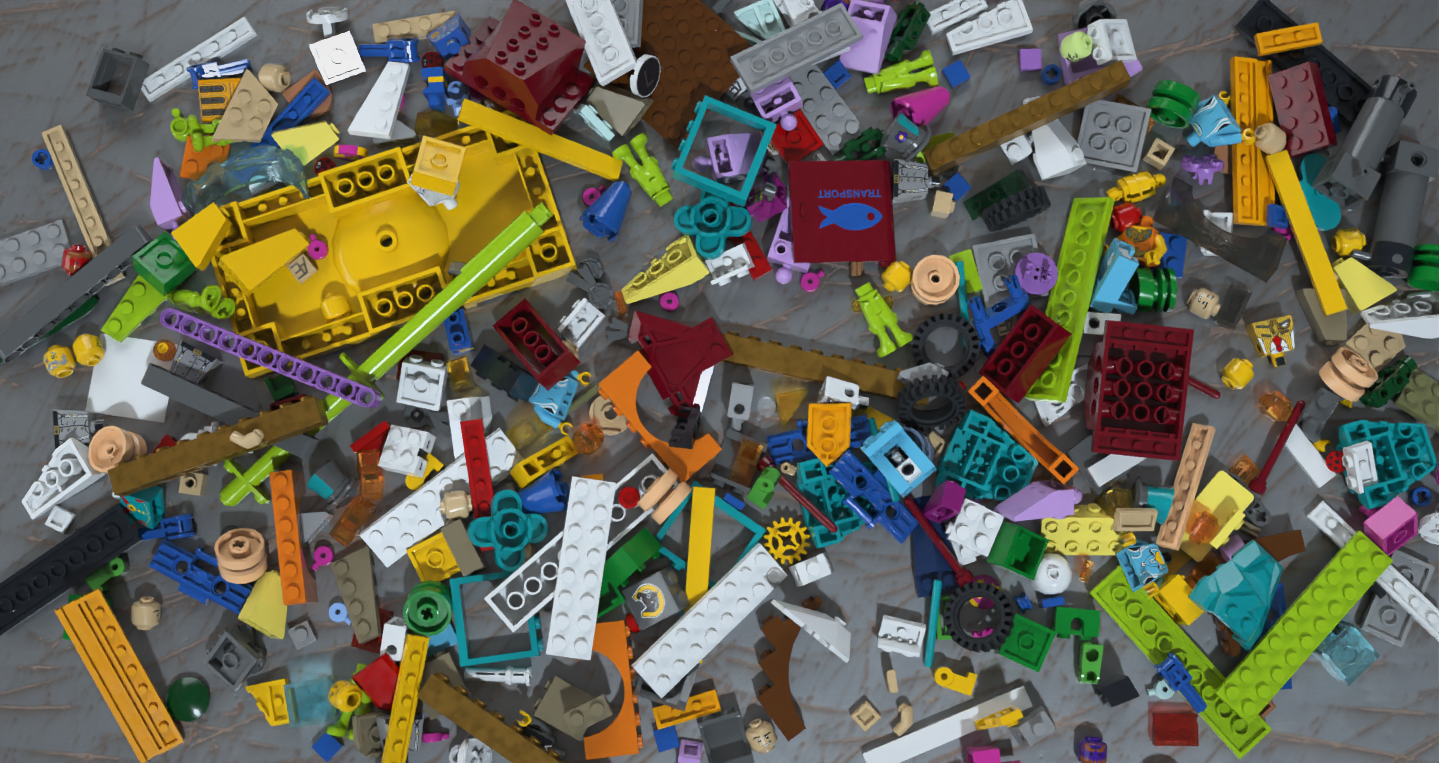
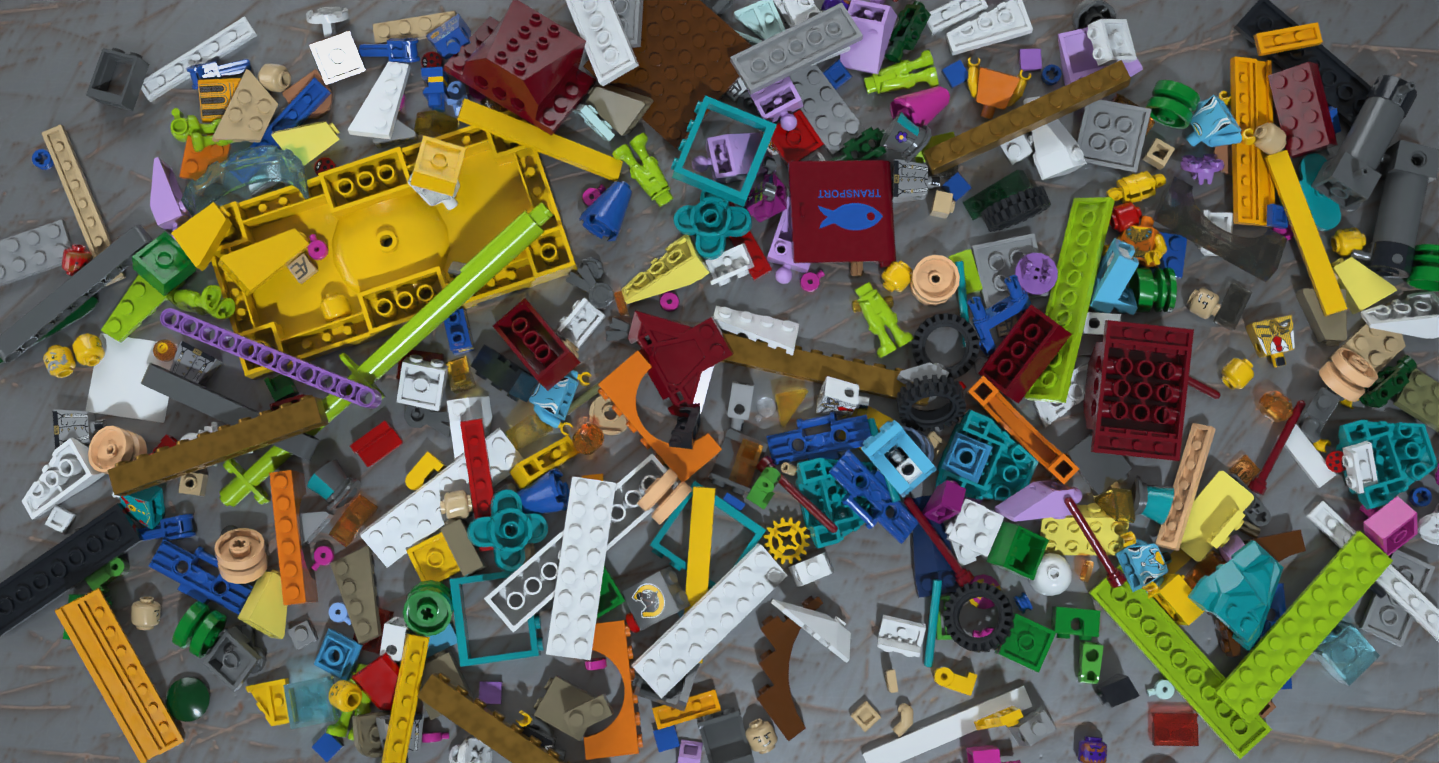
tan arm [230,429,264,449] -> none
piece [333,145,369,162] -> none
clear orange slope [356,449,384,502] -> none
white piece [378,425,436,478] -> none
white pin [464,665,532,686] -> none
green container [603,527,662,588] -> none
red tile [618,486,640,509] -> none
tile [630,54,661,98] -> none
light orange tile [807,403,852,468] -> none
blue tile [1038,596,1065,608] -> none
yellowish green head [1060,31,1093,62] -> none
white tile [1086,454,1146,487] -> none
tan tile [1112,508,1158,531] -> none
blue connector [1153,652,1207,713] -> none
clear orange head [1186,511,1220,545] -> none
none -> green wheel [172,601,227,659]
none -> dark azure piece [314,628,363,681]
none -> medium lavender tile [479,681,503,704]
none -> dark pink tile [584,657,607,670]
none -> white wing [713,306,799,356]
none -> dark azure piece [941,432,993,483]
none -> orange torso [967,57,1032,119]
none -> dark red piece [1064,497,1127,588]

